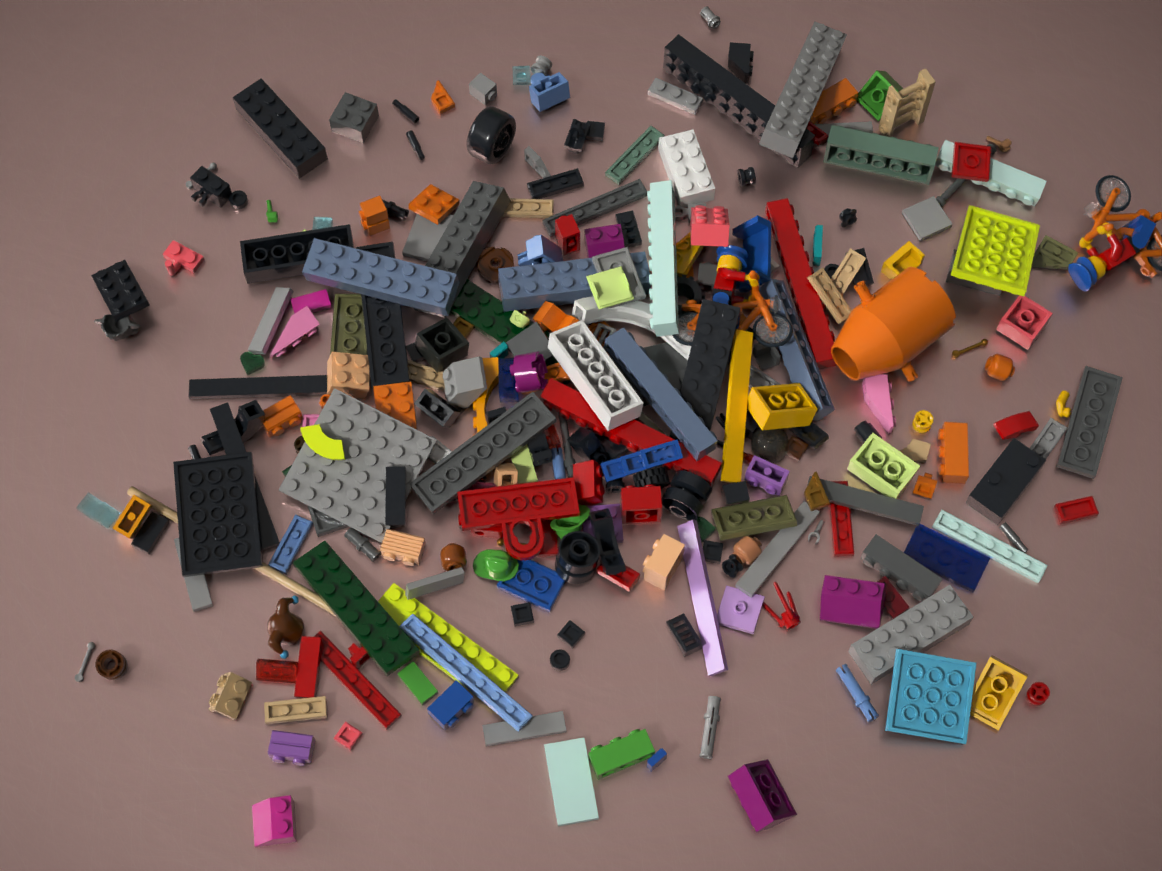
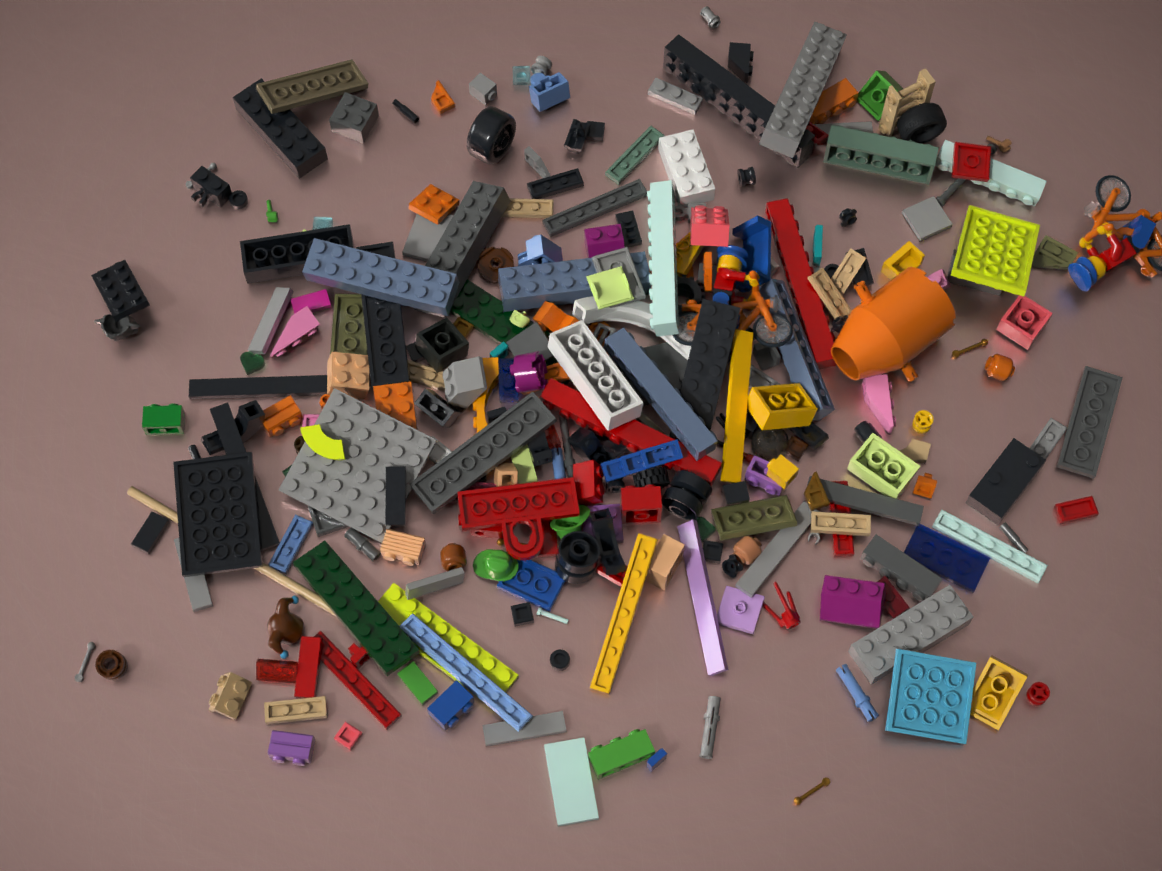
clear light blue slope [76,492,120,529] -> none
light orange brick [113,495,153,539] -> none
coral plate [163,240,205,276] -> none
dark pink slope [252,795,297,847] -> none
orange piece [358,195,390,236] -> none
black pin [376,196,409,221] -> none
black pin [406,130,425,160] -> none
red brick [555,214,580,256] -> none
black tile [557,620,585,649] -> none
black slope [666,613,703,657] -> none
magenta slope [728,759,797,832] -> none
orange brick [938,422,969,484] -> none
red slope [994,411,1039,440] -> none
yellow arm [1056,390,1071,418] -> none
none -> green brick [142,404,185,435]
none -> dark tan plate [256,59,369,114]
none -> light aqua piece [536,607,569,624]
none -> yellow tile [590,533,658,694]
none -> orange tile [703,252,712,291]
none -> yellow brick [767,454,799,490]
none -> pearl gold hinge [794,778,830,805]
none -> tan plate [811,511,871,536]
none -> black plate [831,315,848,333]
none -> black tyre [897,103,947,144]
none -> bright pink plate [927,269,951,290]

